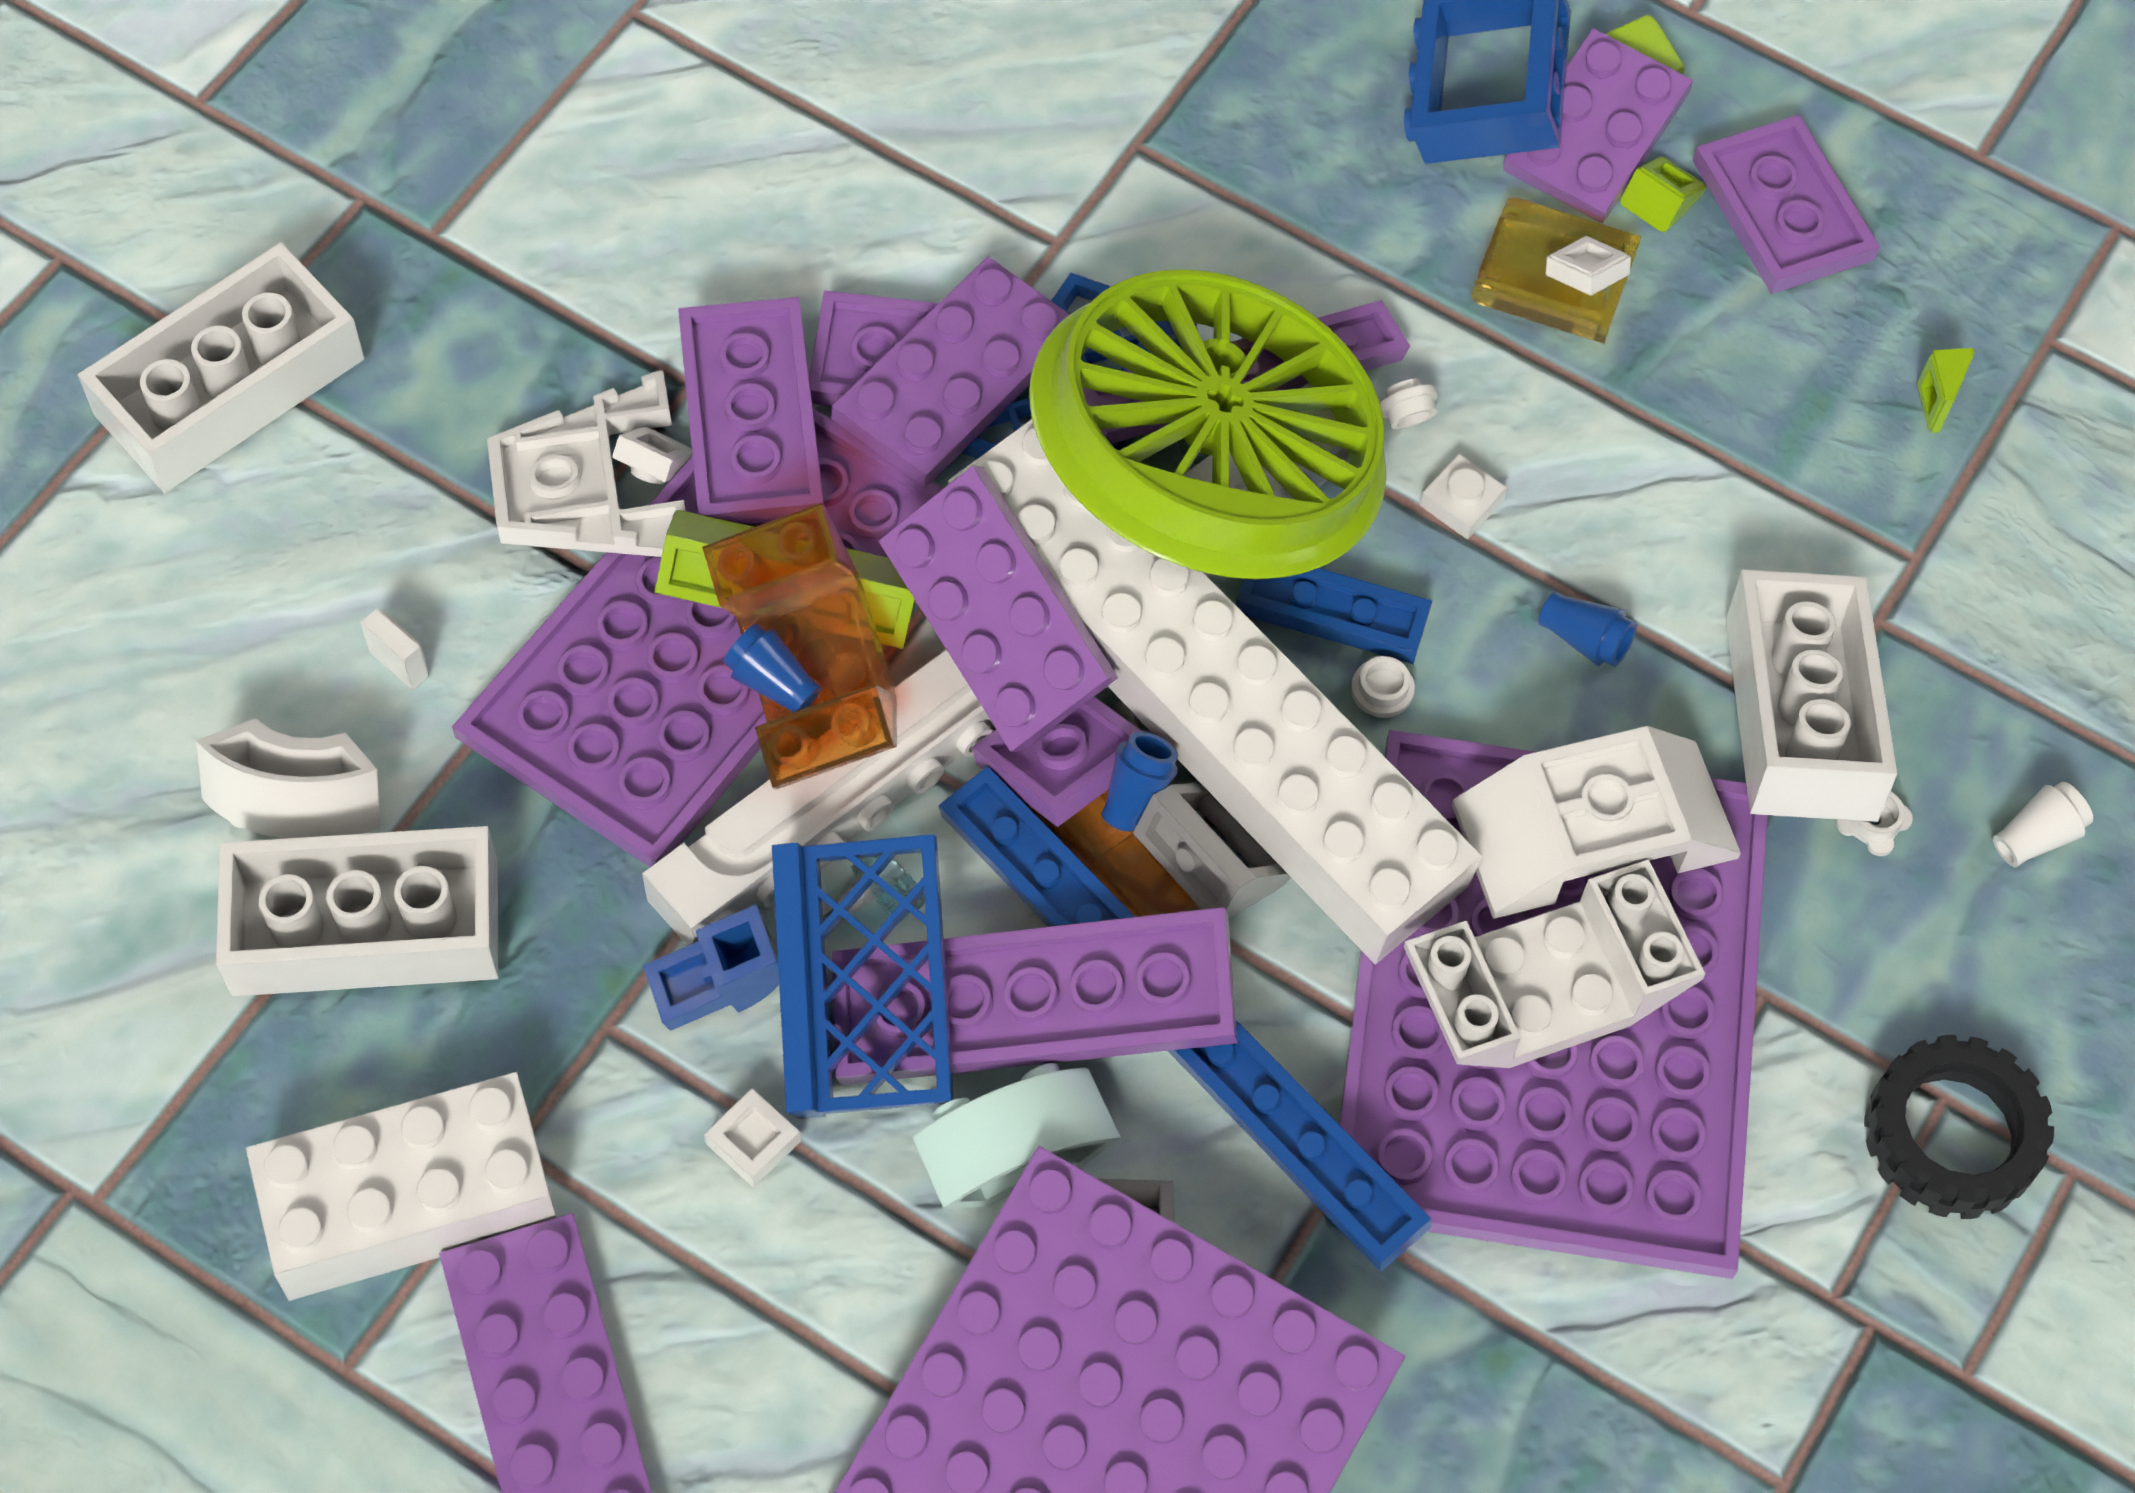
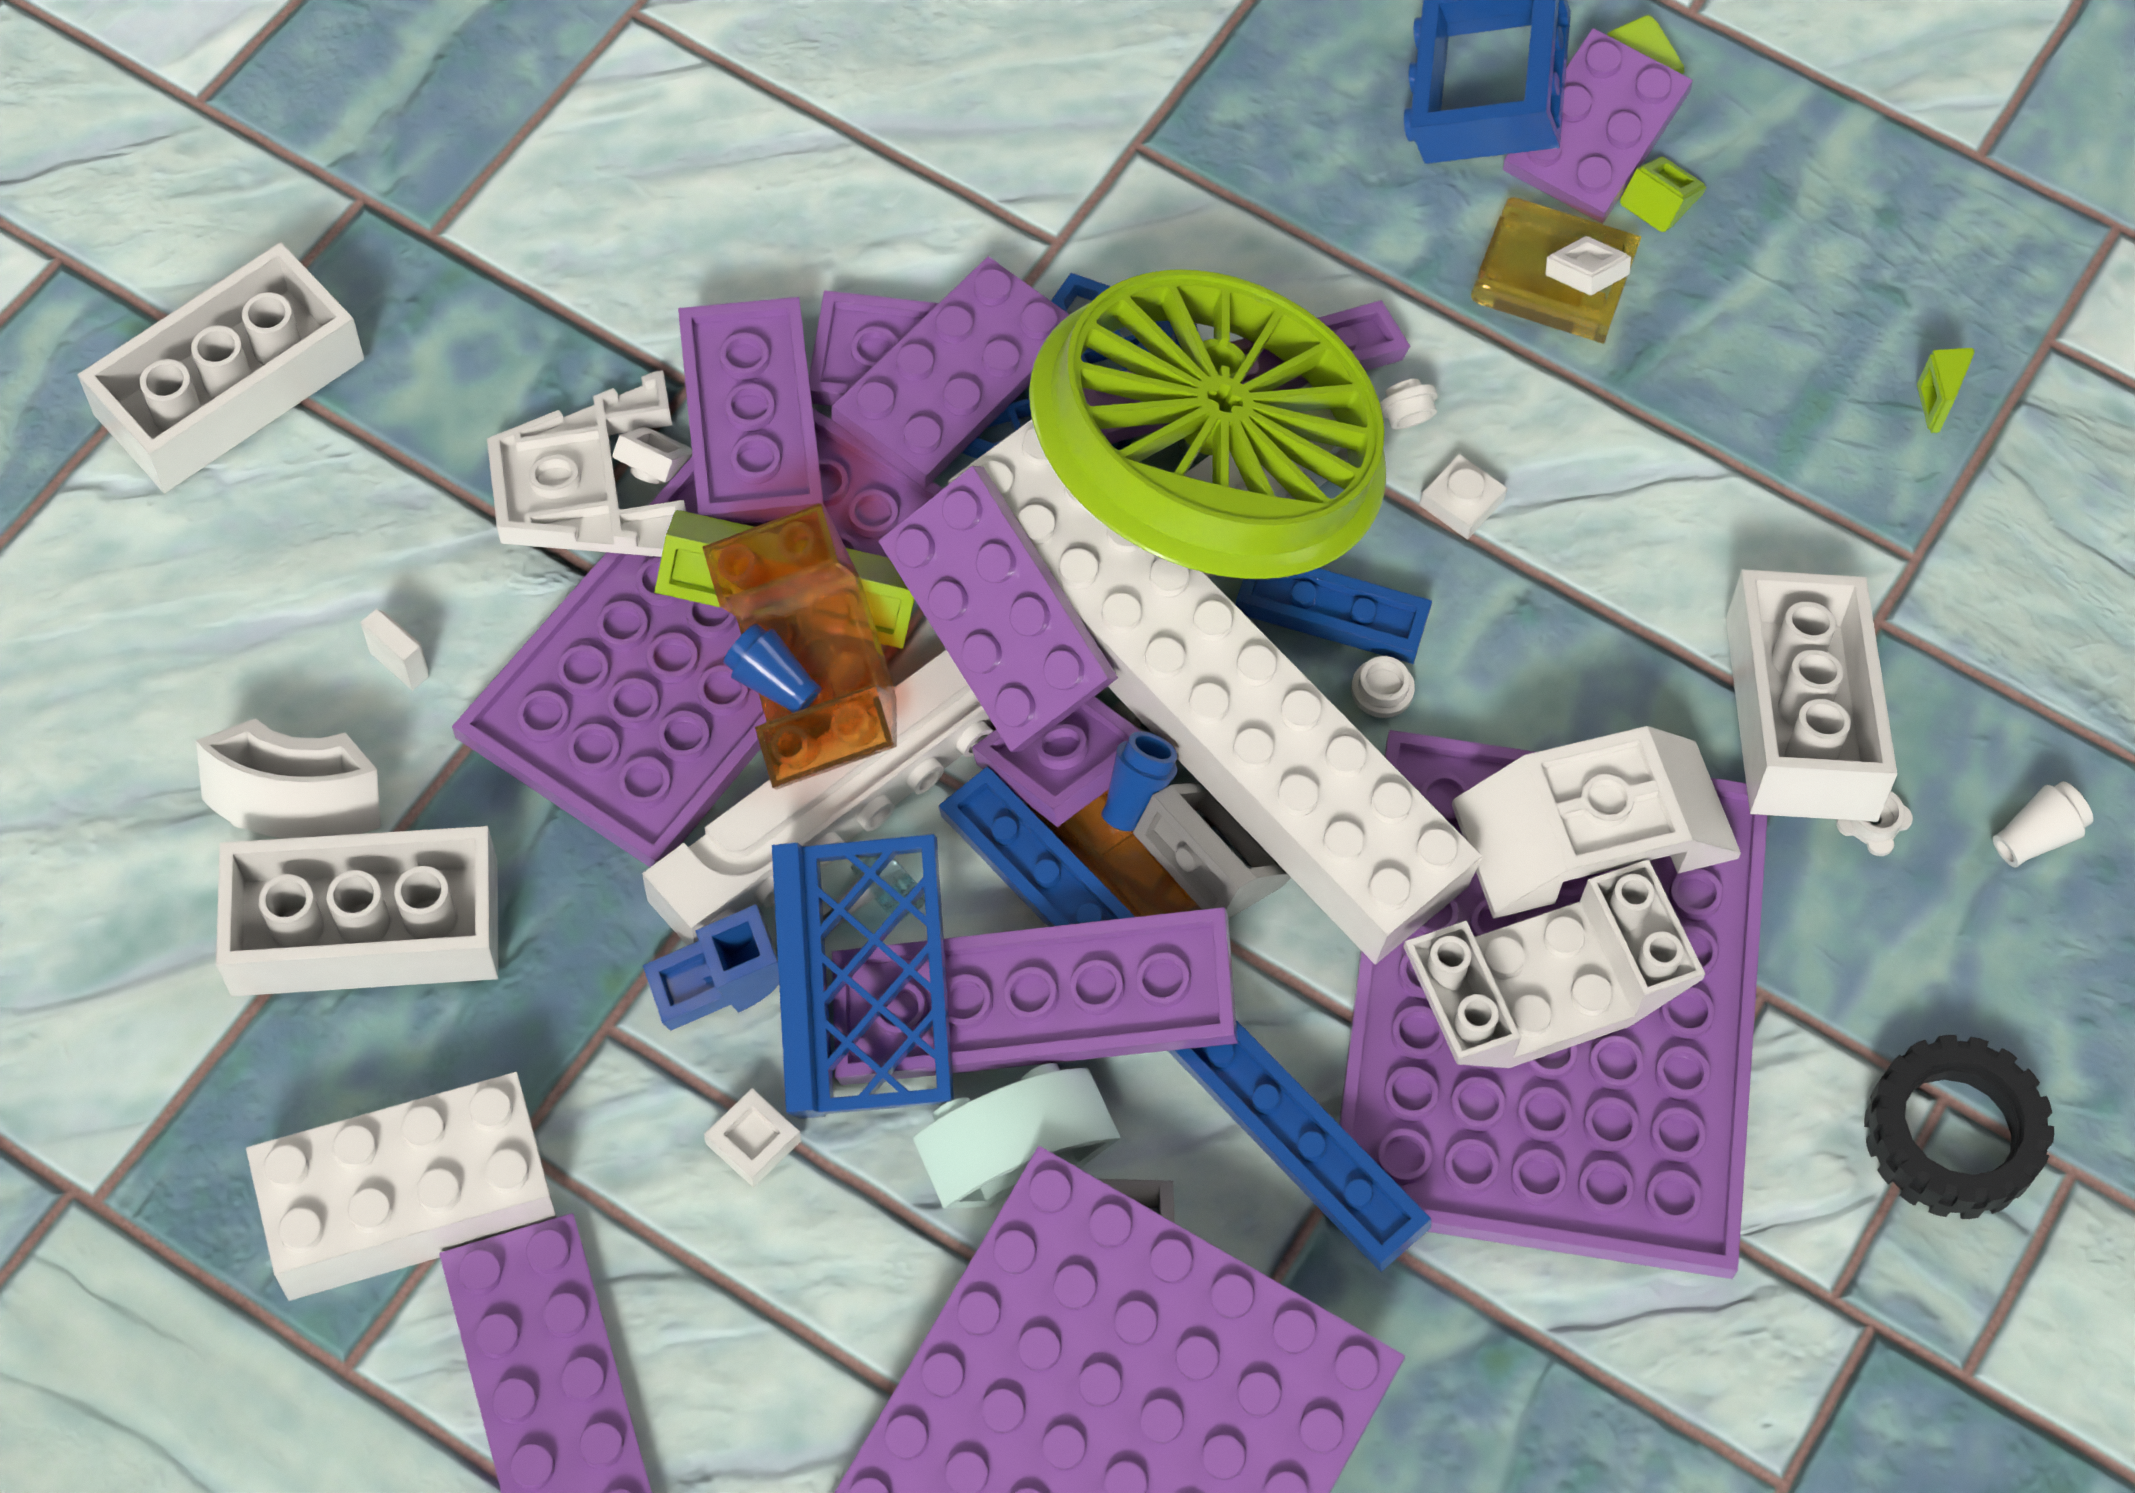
blue cone [1538,592,1637,667] -> none
medium lavender plate [1692,114,1880,294] -> none

